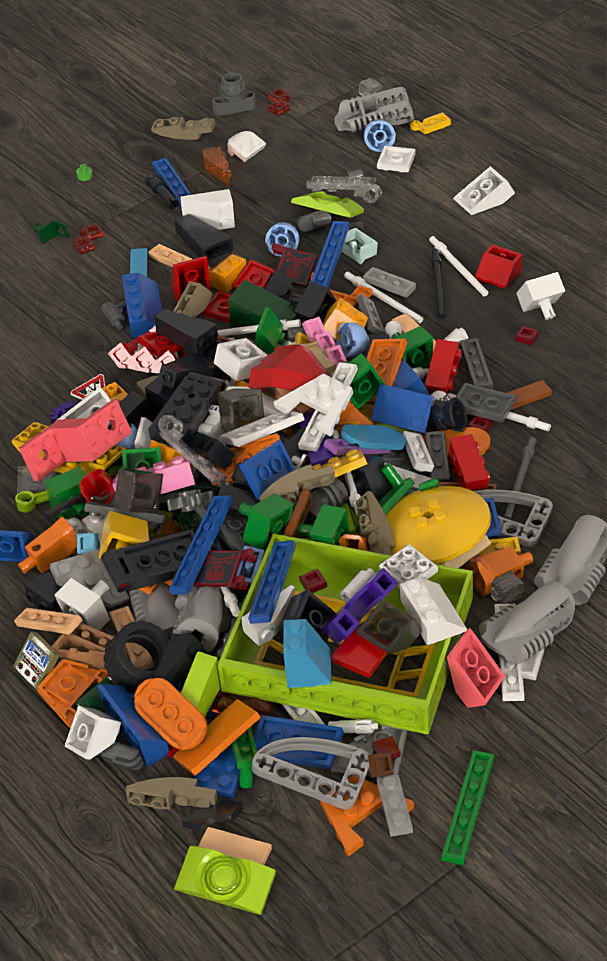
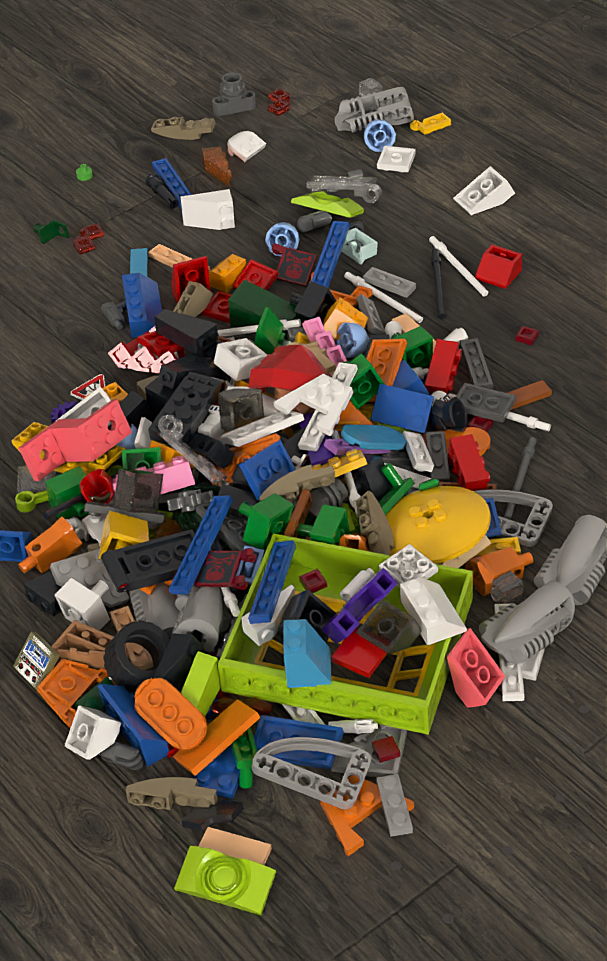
light nougat tile [14,608,82,635] -> none
medium azure tile [77,533,98,554] -> none
black slope [174,214,233,261] -> none
black slope [263,269,293,298] -> none
reddish brown tile [368,752,394,778] -> none
green tile [441,750,495,865] -> none
white brick [516,272,565,320] -> none

